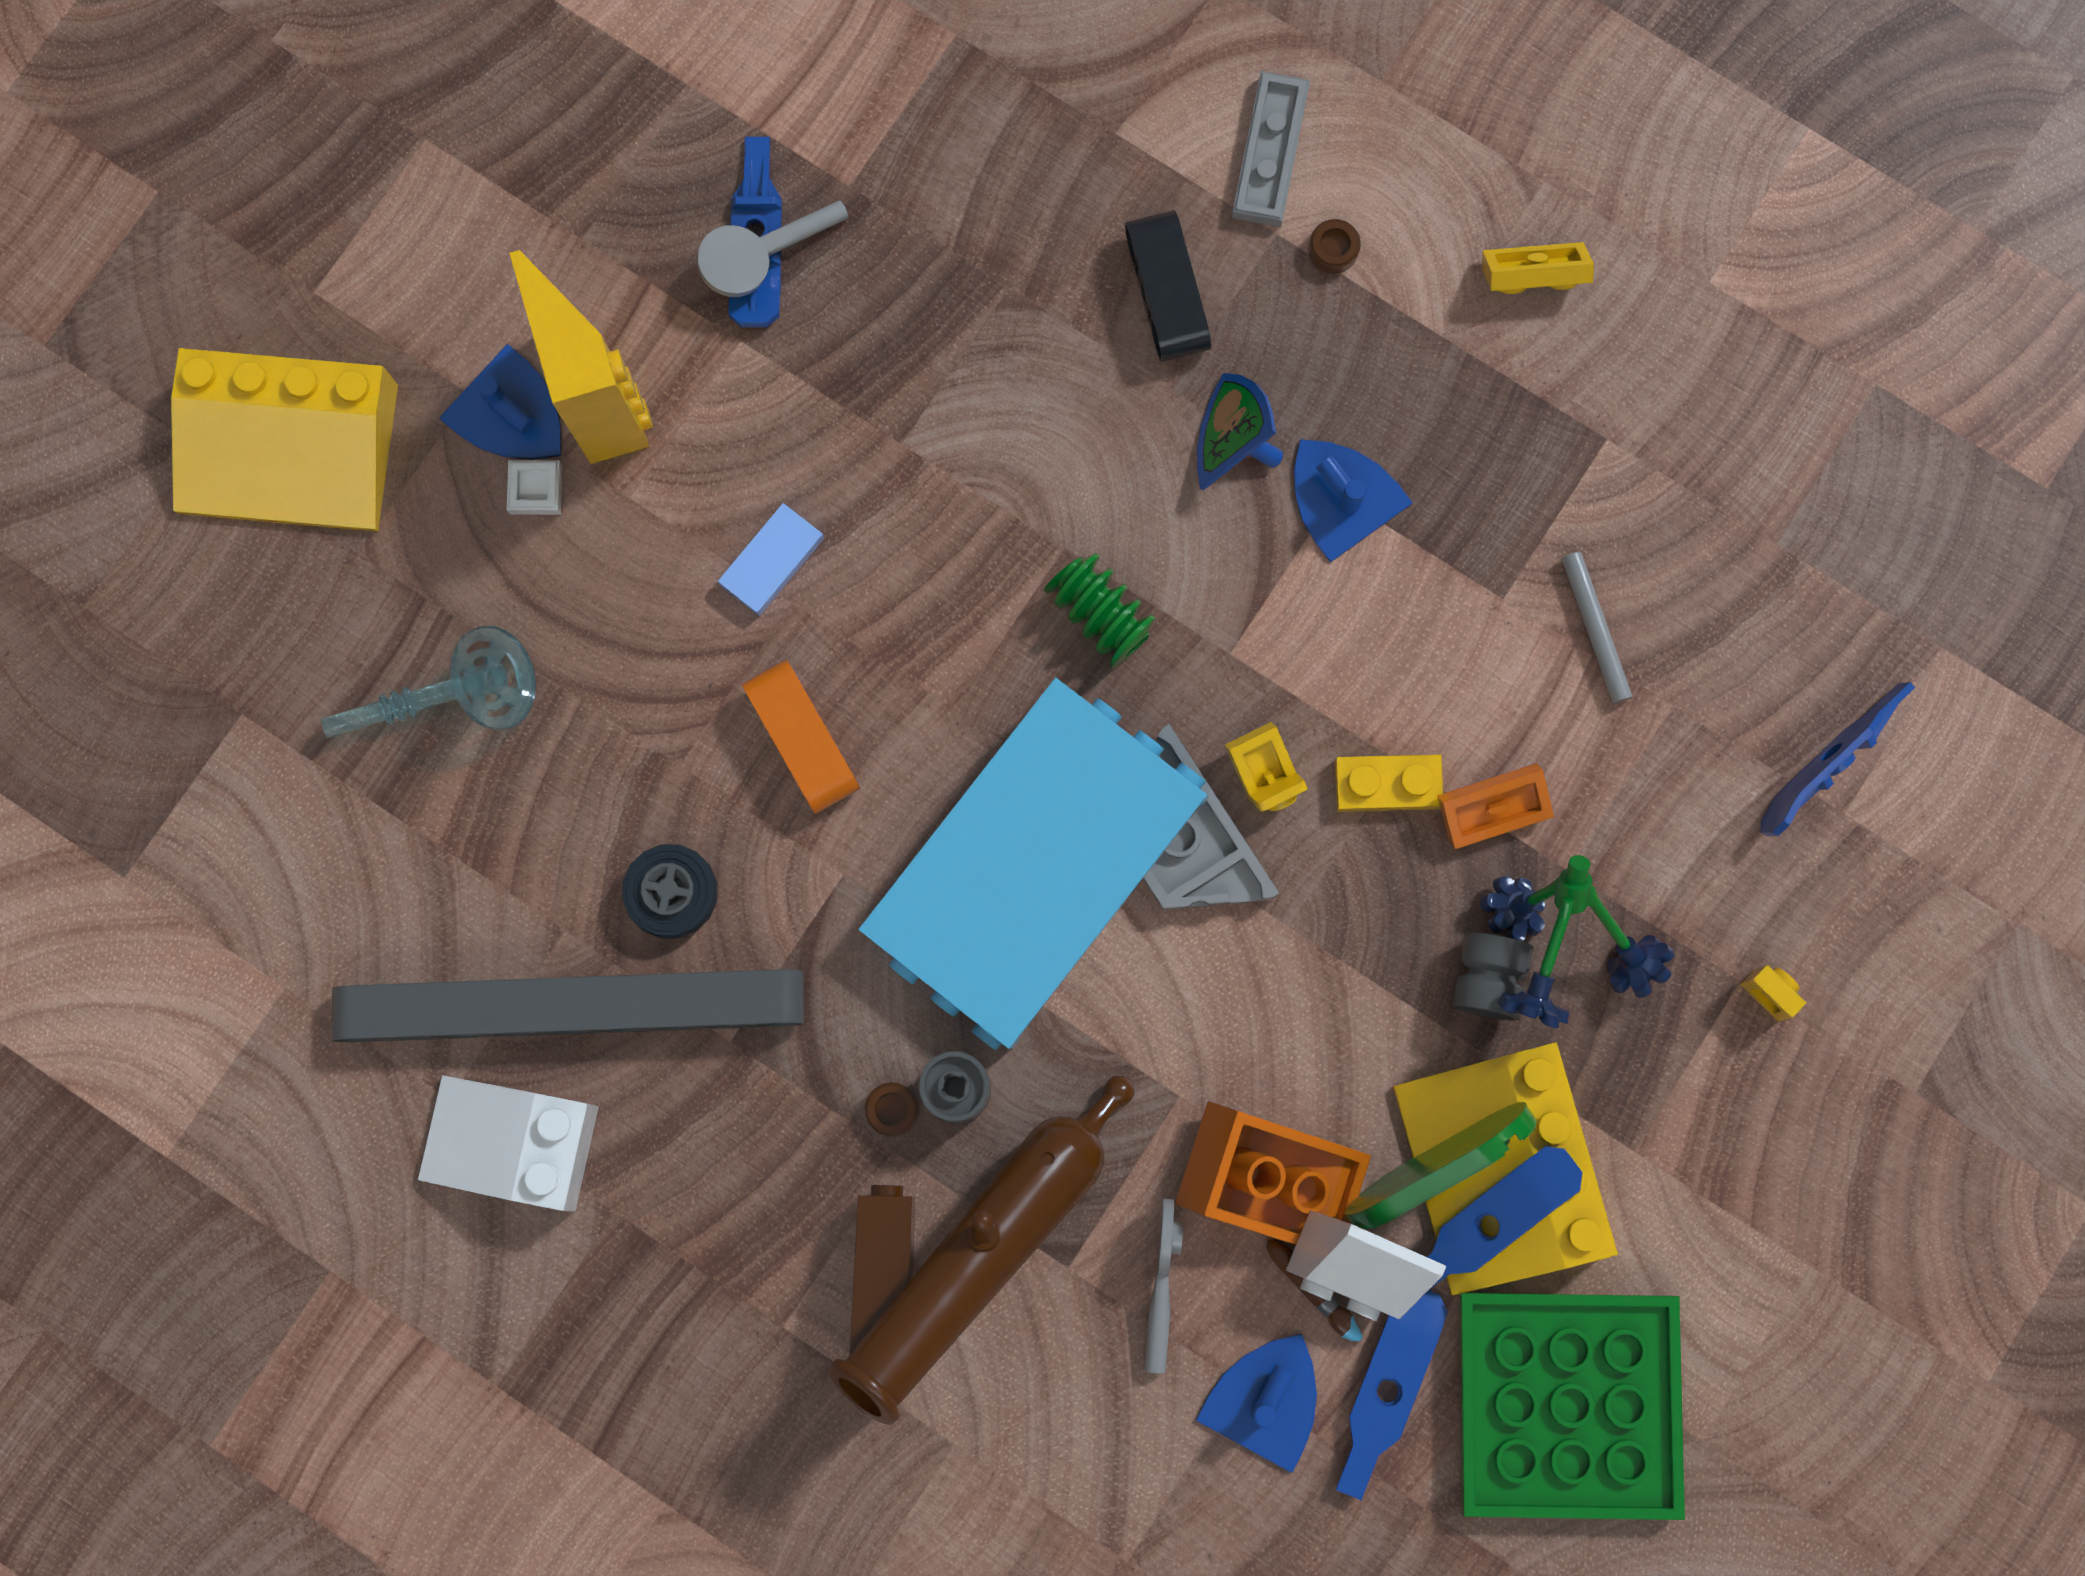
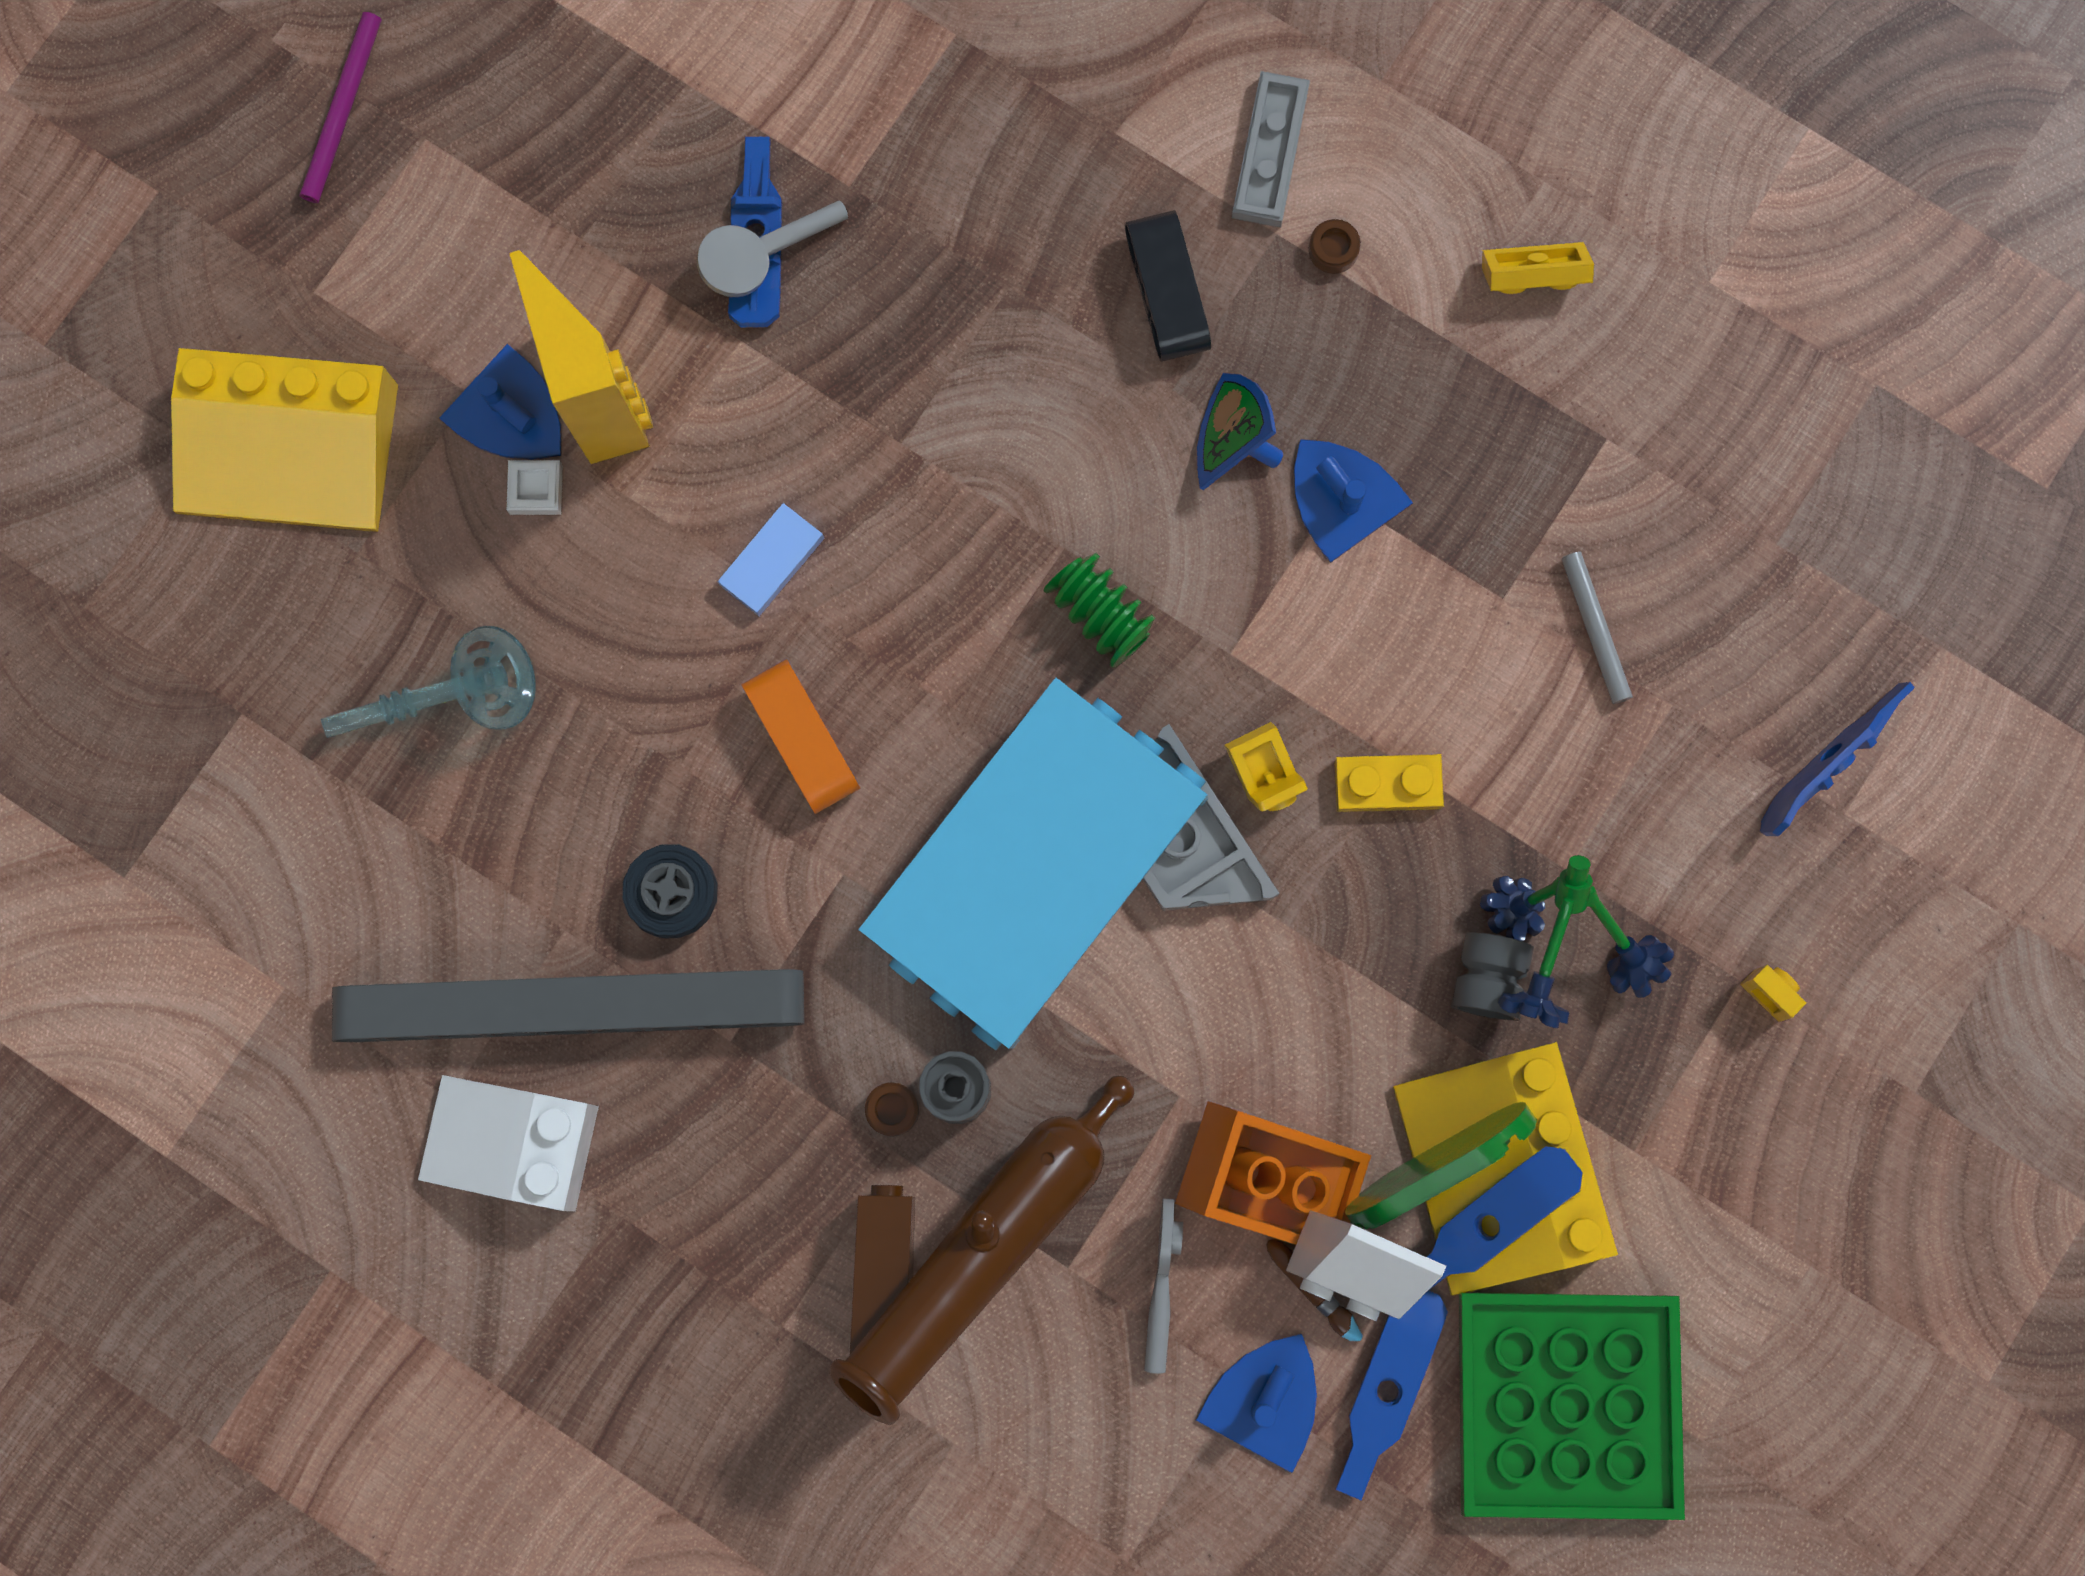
orange plate [1437,763,1554,849] -> none
none -> magenta piece [299,12,382,203]

